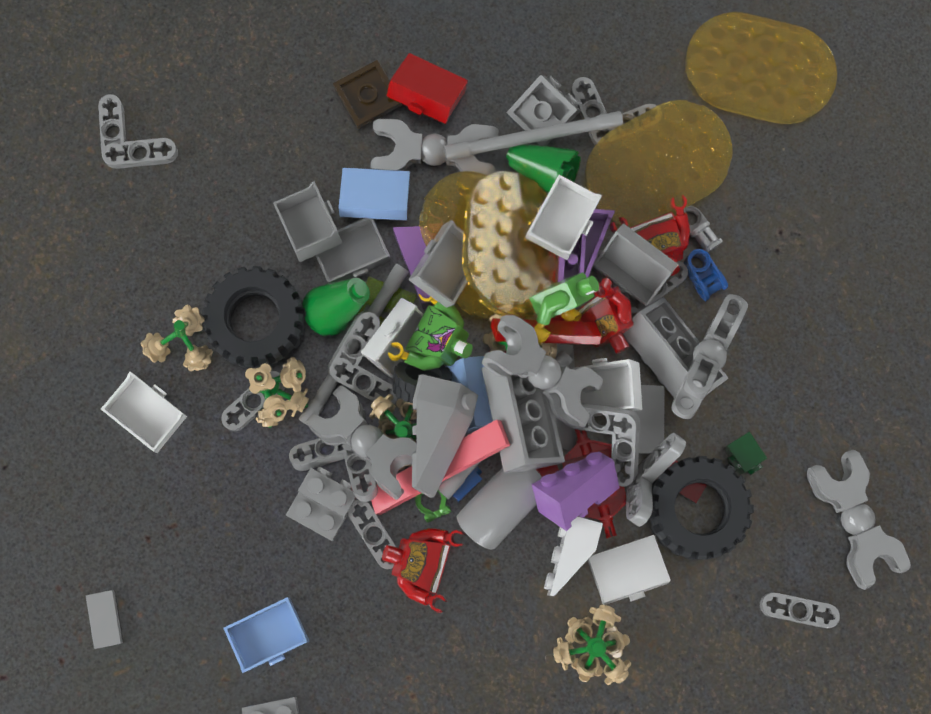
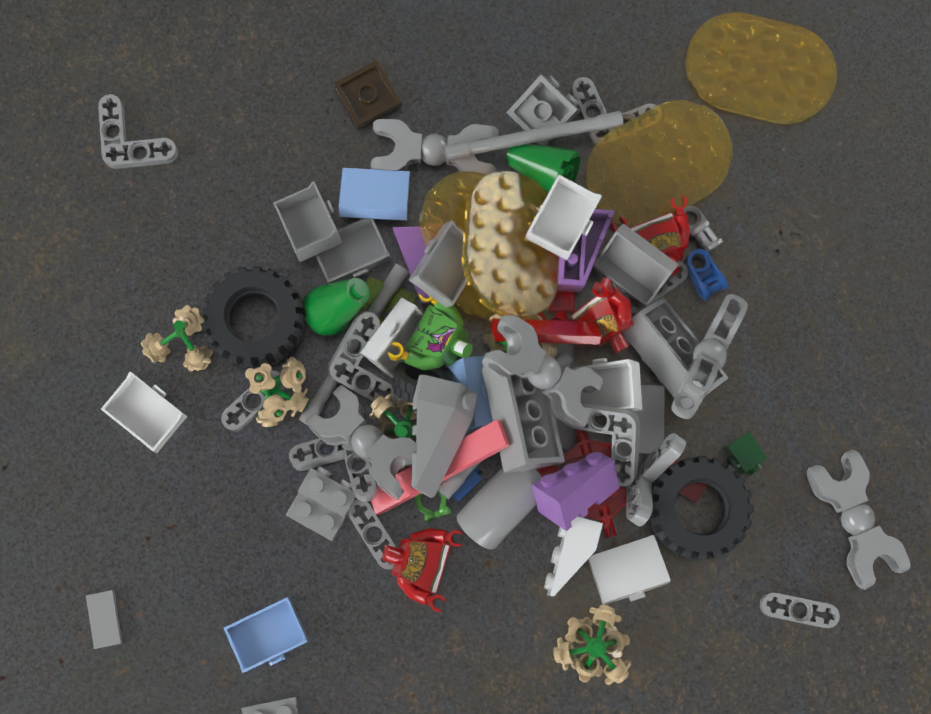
red container [387,53,468,124] -> none
bright green torso [529,272,599,345] -> none

